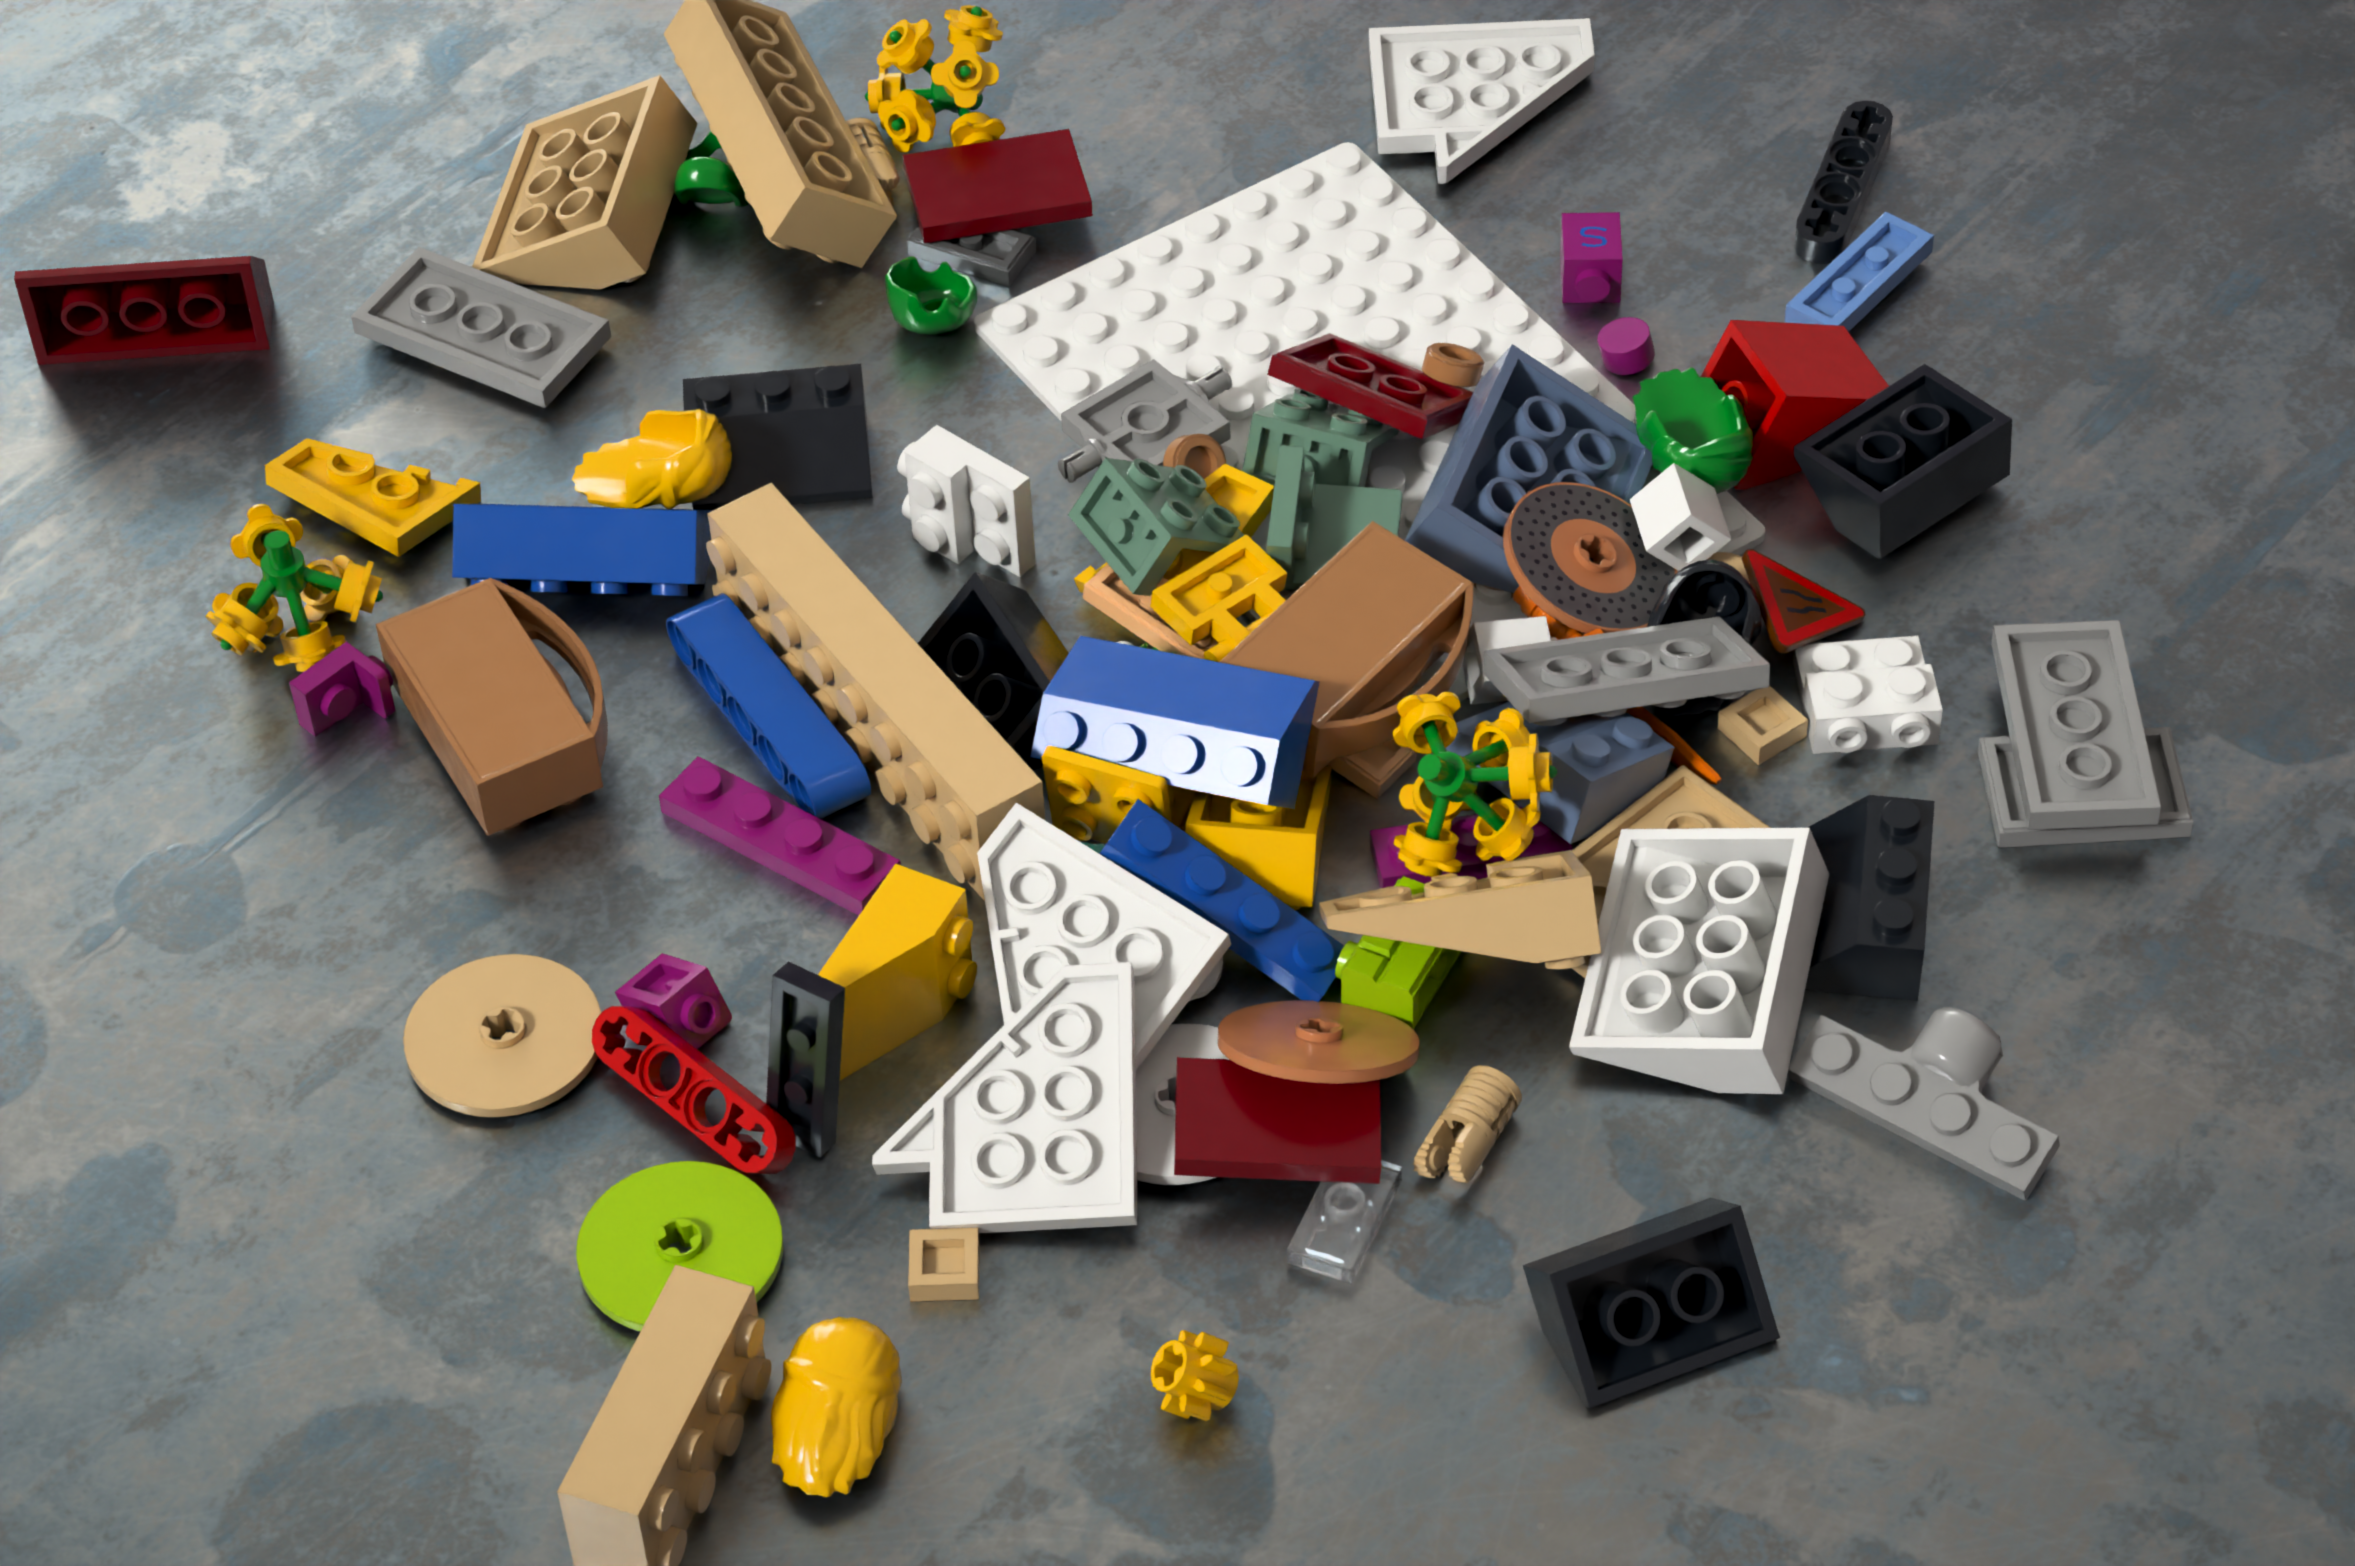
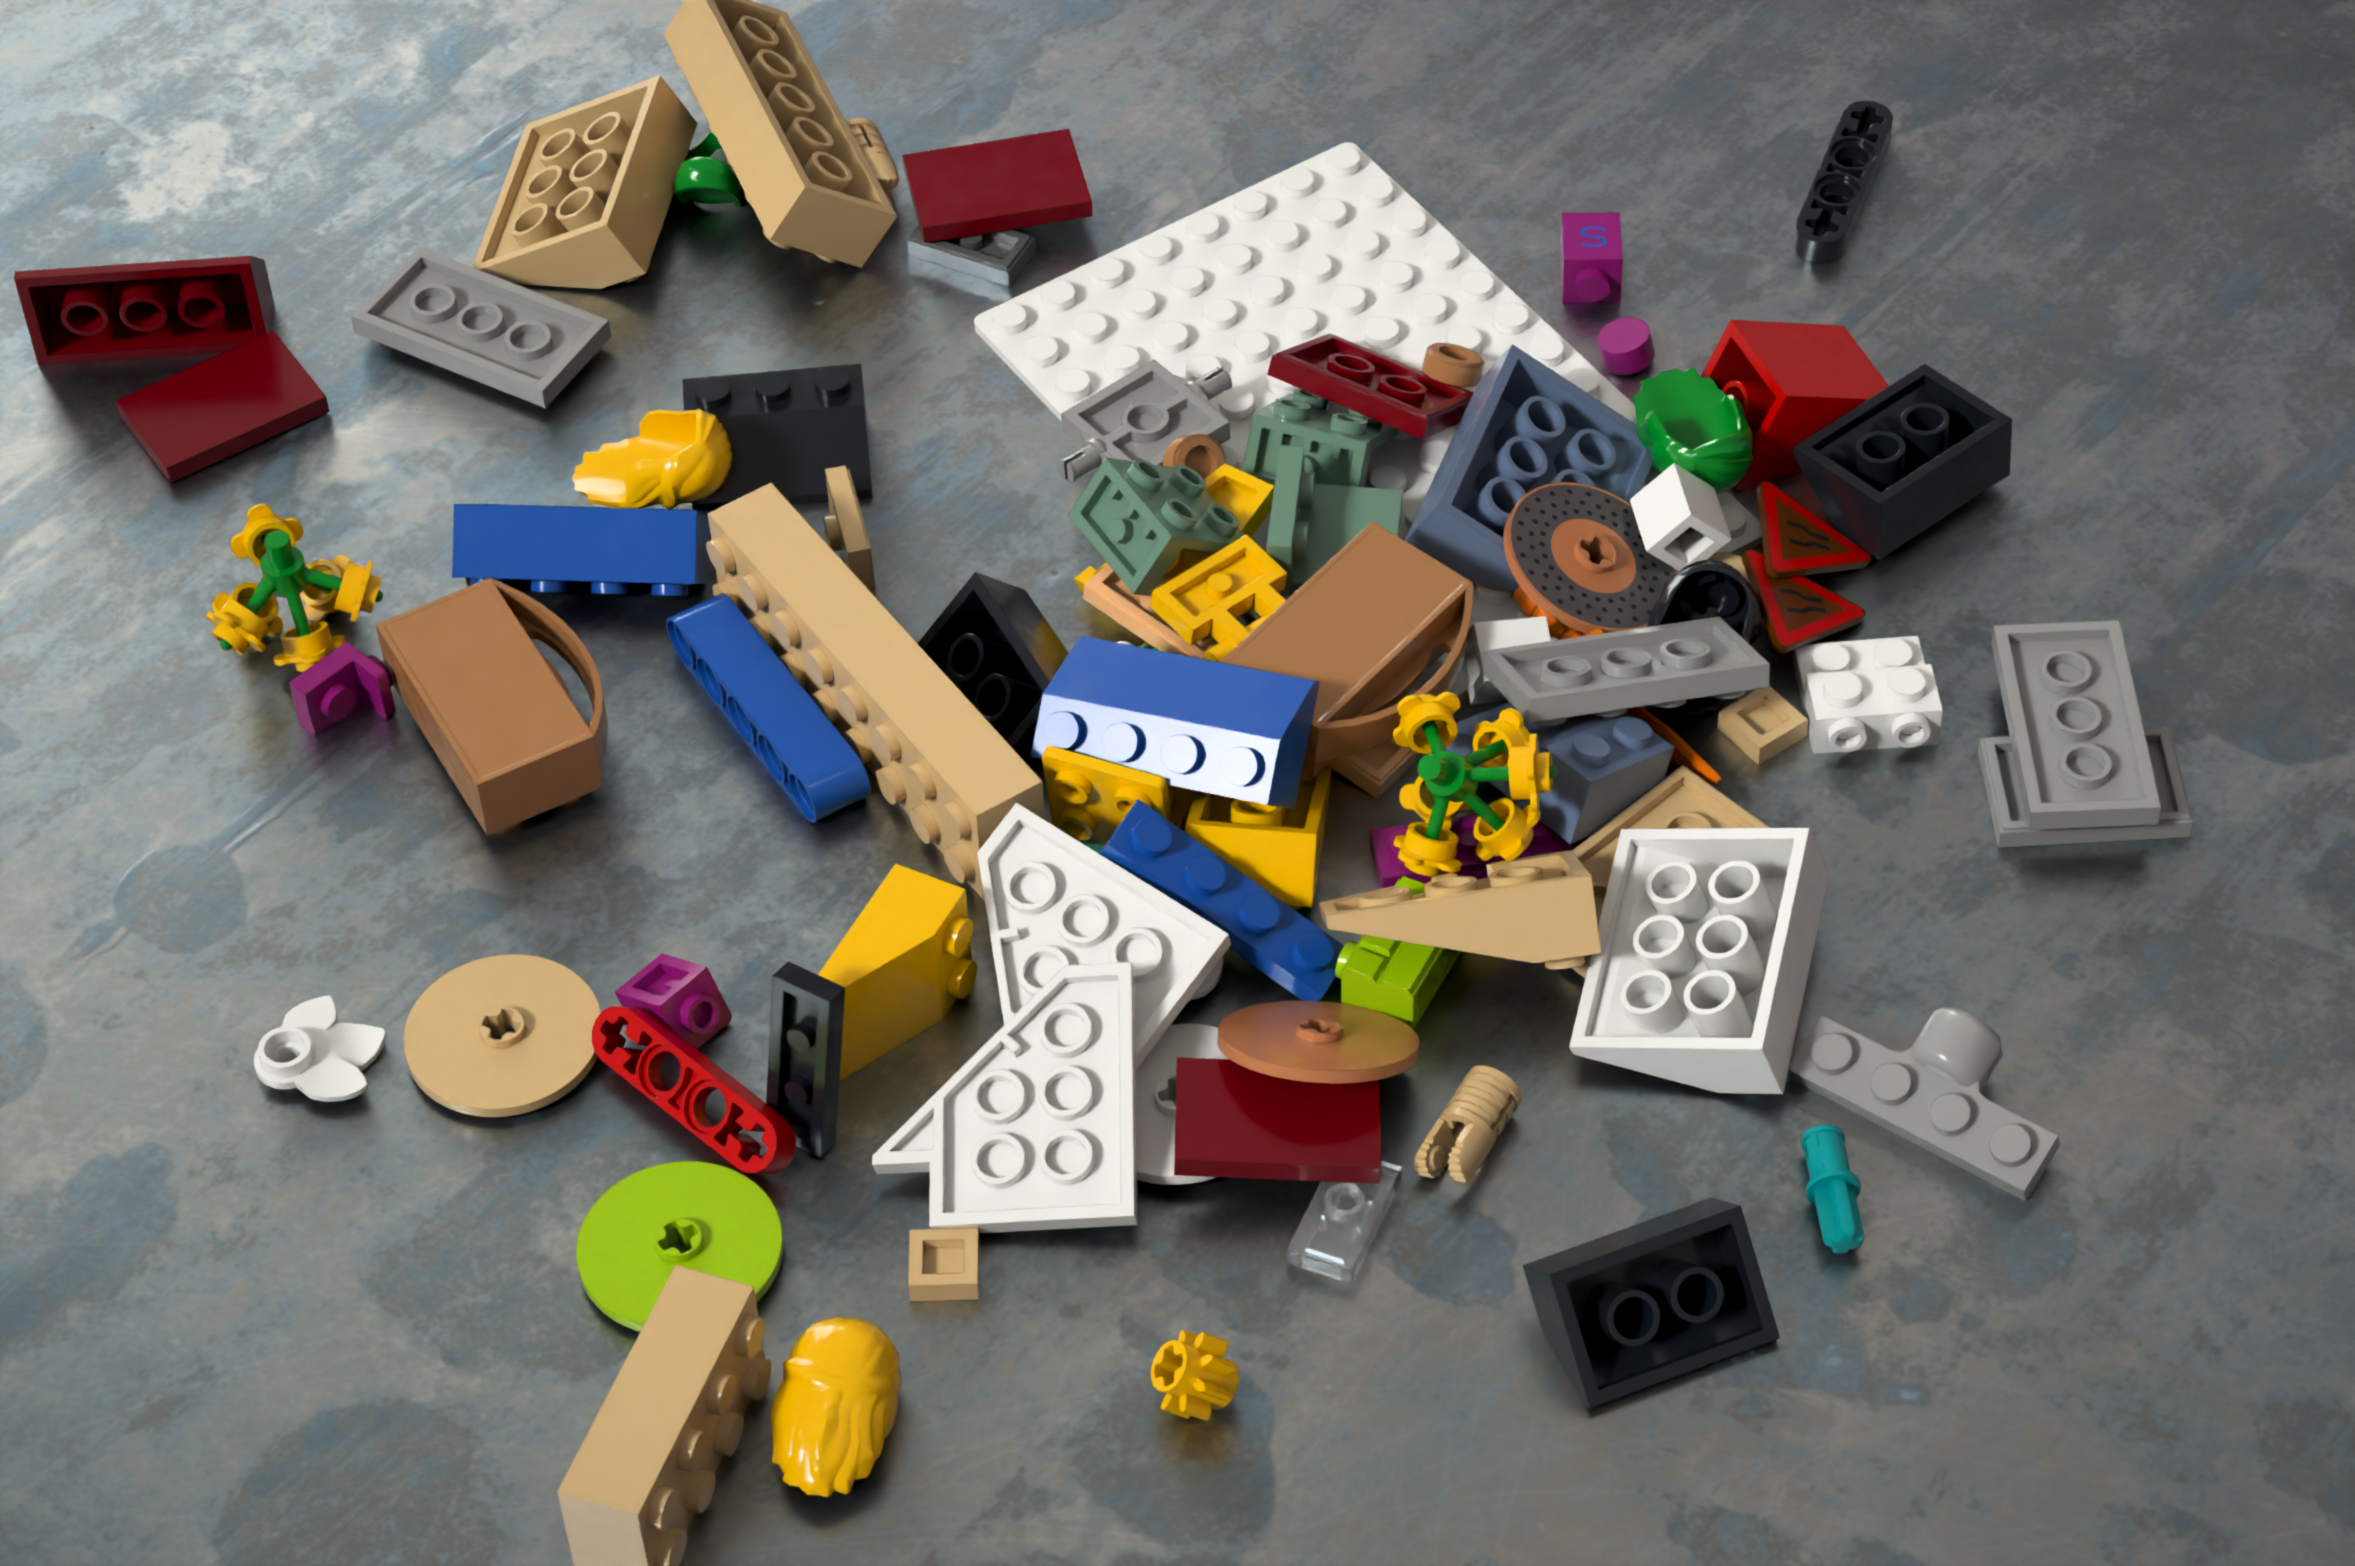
yellow wing [265,438,481,557] -> none
magenta plate [659,756,901,916] -> none
yellow plant [865,5,1005,153] -> none
green hair [885,257,977,335] -> none
white plate [897,425,1036,577] -> none
white wing [1369,18,1595,184] -> none
medium blue plate [1785,212,1934,332] -> none
black slope [1805,795,1935,1001] -> none
none -> dark red tile [115,331,329,483]
none -> white plate [254,995,386,1102]
none -> tan plate [823,465,875,592]
none -> piece [1756,481,1871,579]
none -> teal axle [1801,1124,1864,1255]

